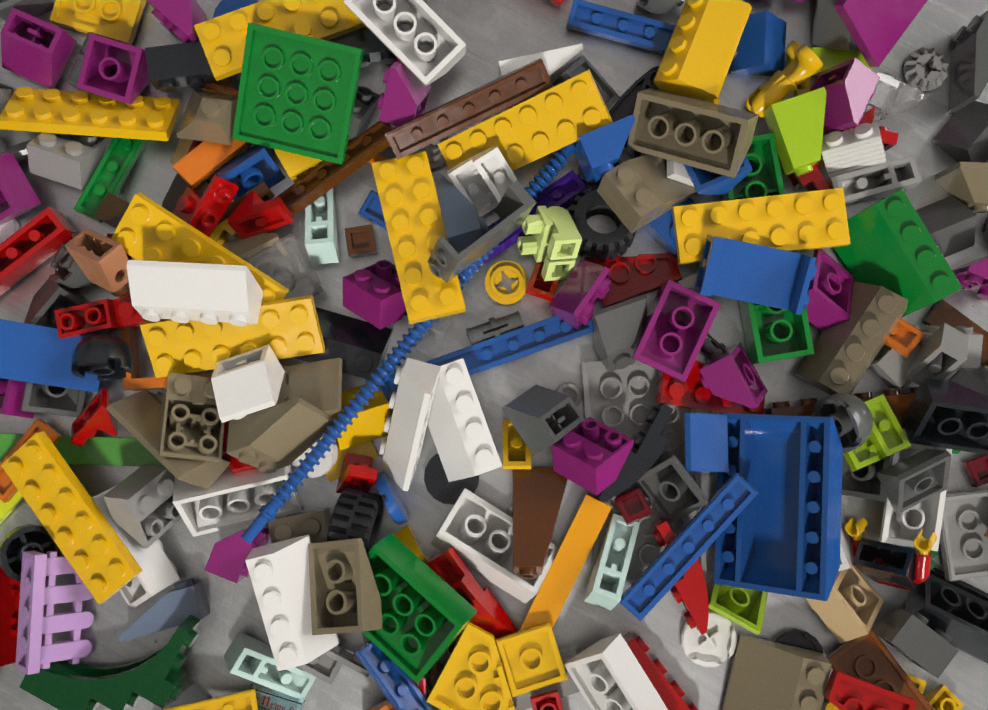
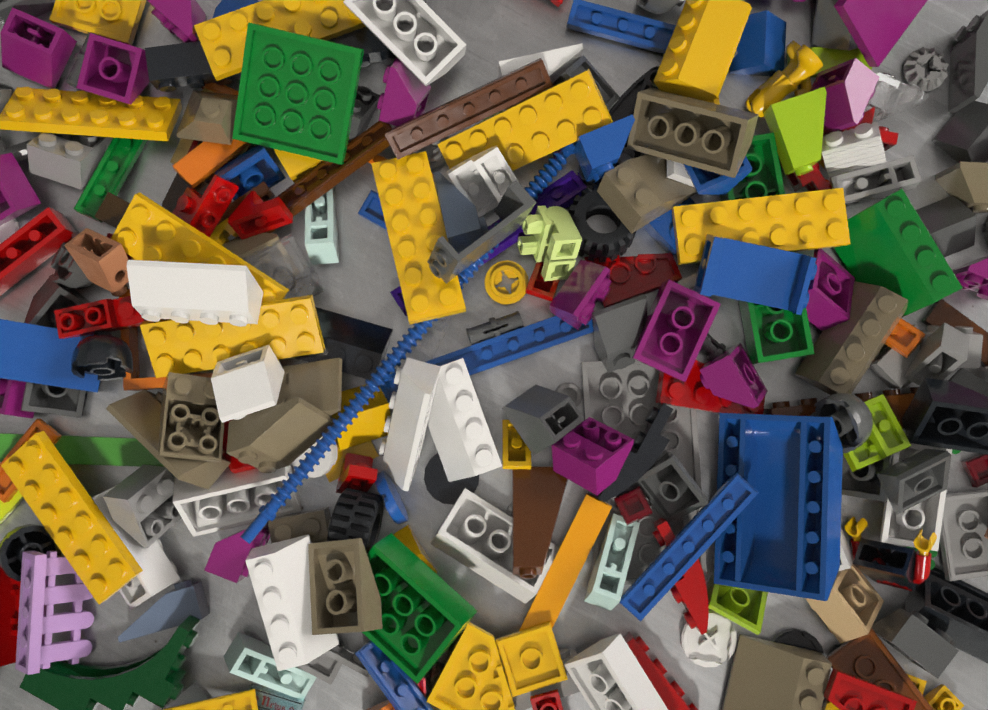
red slope [70,387,118,447] -> none
magenta slope [343,260,406,330] -> none
reddish brown plate [344,224,377,257] -> none
red slope [427,546,518,642] -> none
blue slope [684,413,729,475] -> none

